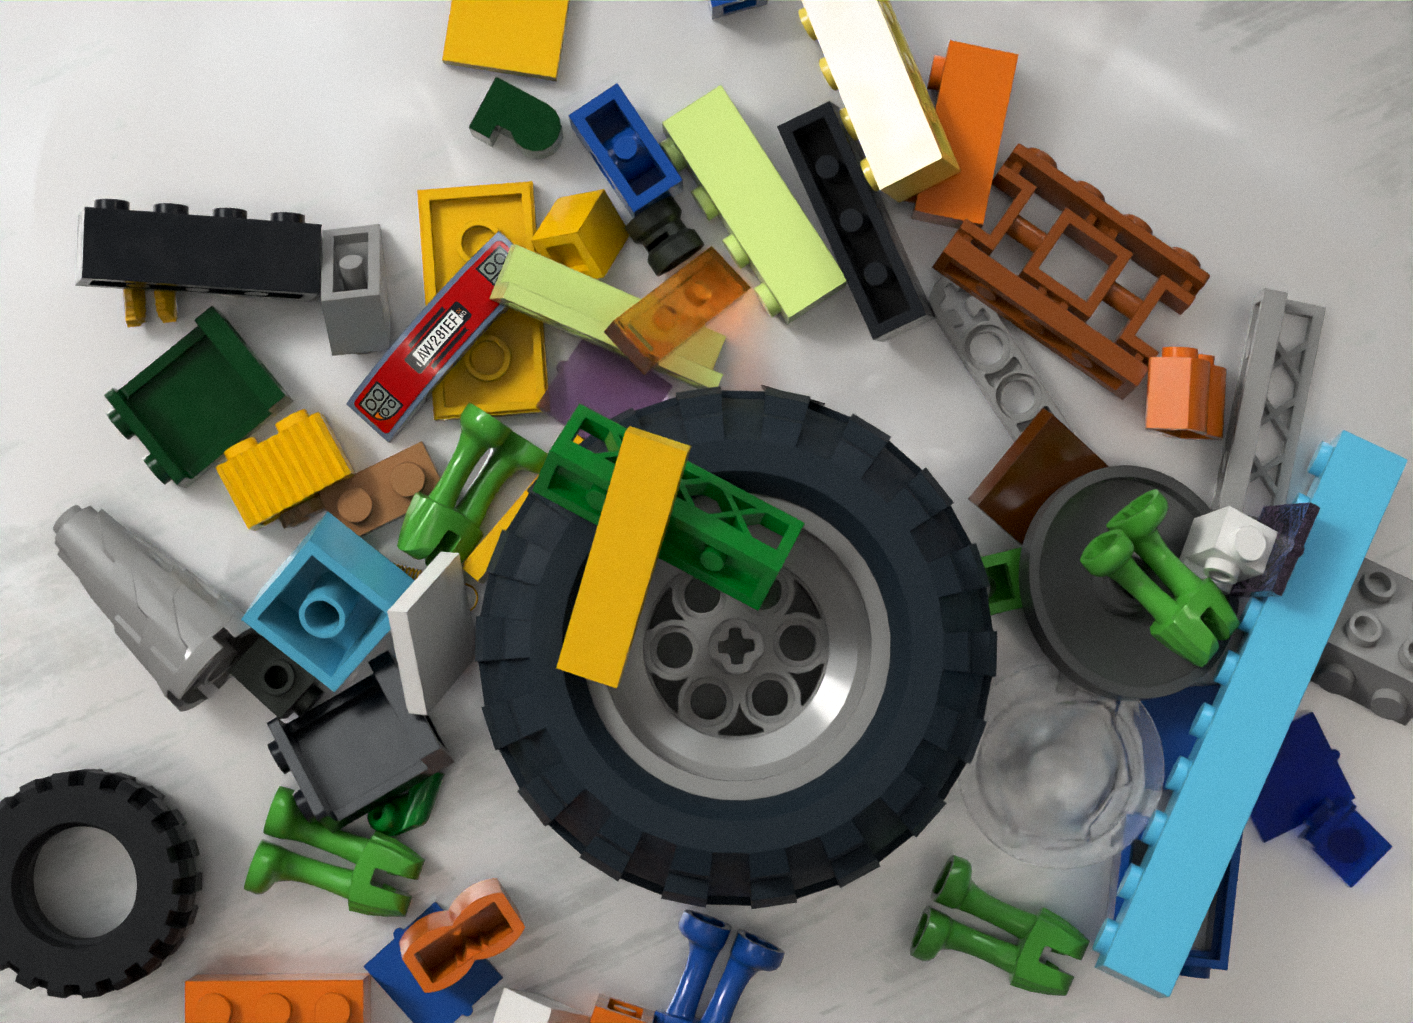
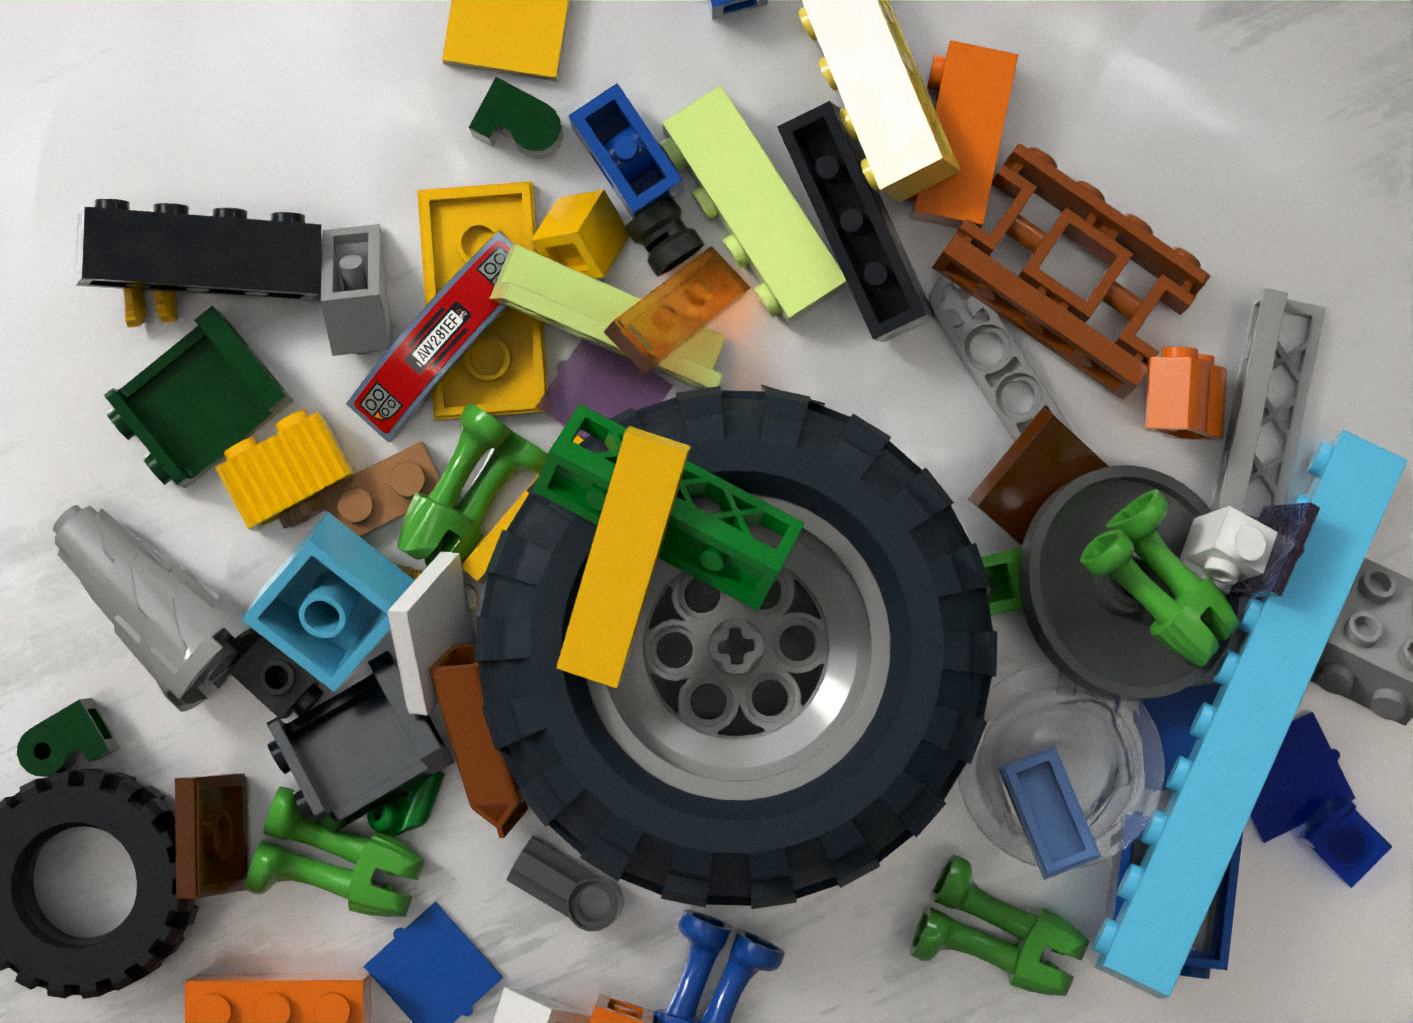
orange brick [399,878,525,993] -> none
none -> dark green leg [17,698,121,777]
none -> reddish brown tile [175,773,247,899]
none -> dark orange piece [429,643,528,838]
none -> dark grey piece [506,836,624,931]
none -> medium blue tile [998,746,1101,880]

